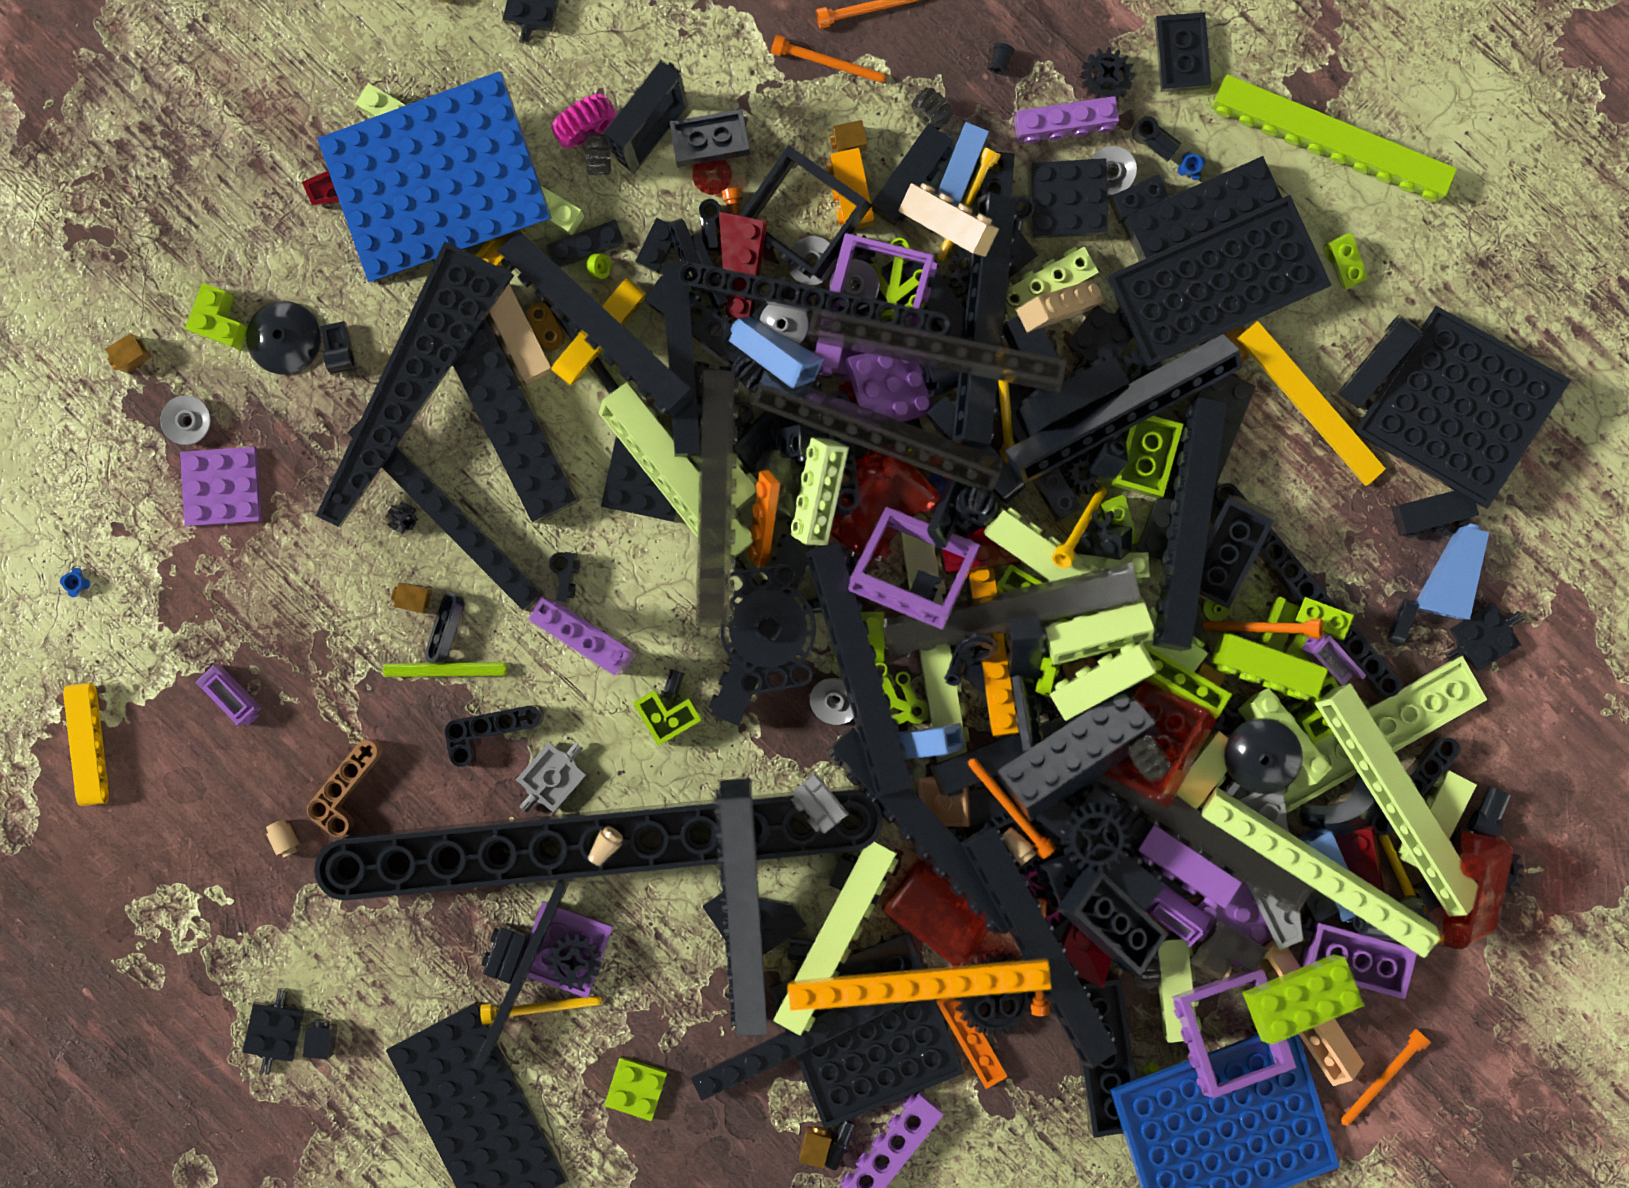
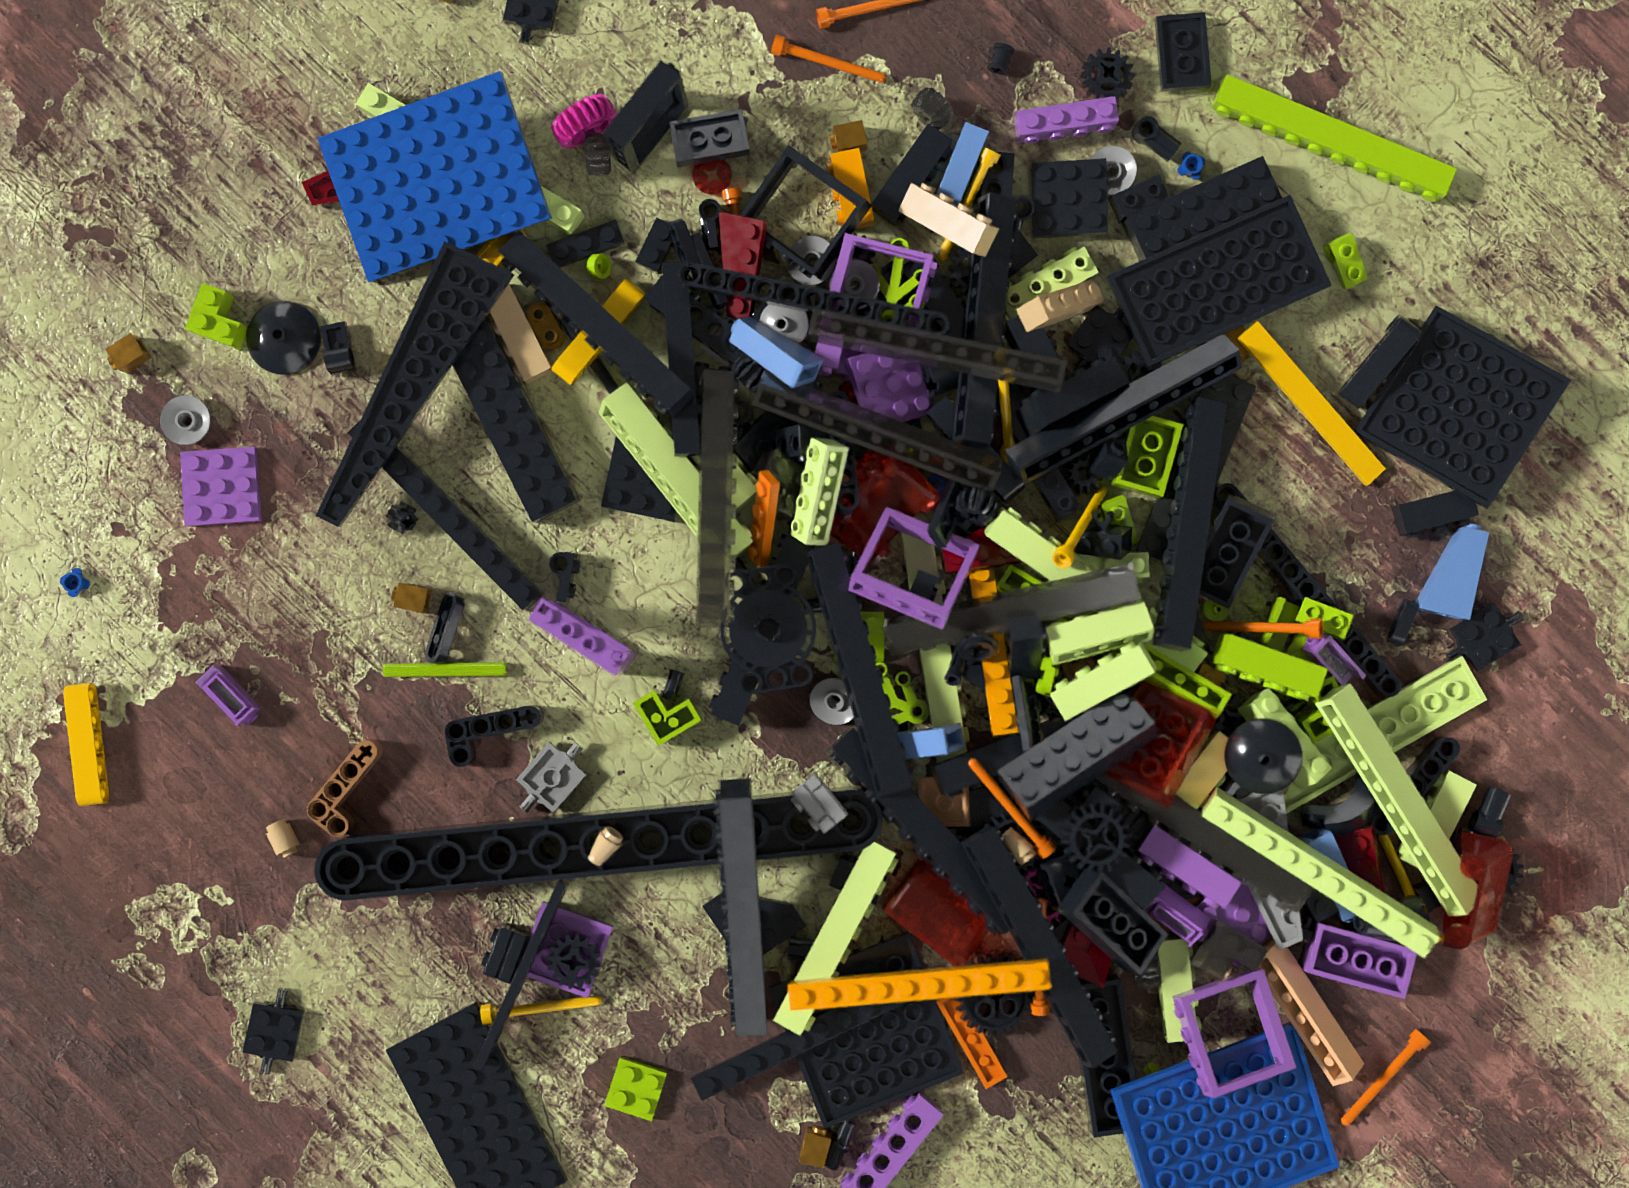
black brick [303,1019,337,1060] -> none
clear smoke gear [1129,735,1171,782] -> none
lime brick [1242,955,1364,1044] -> none

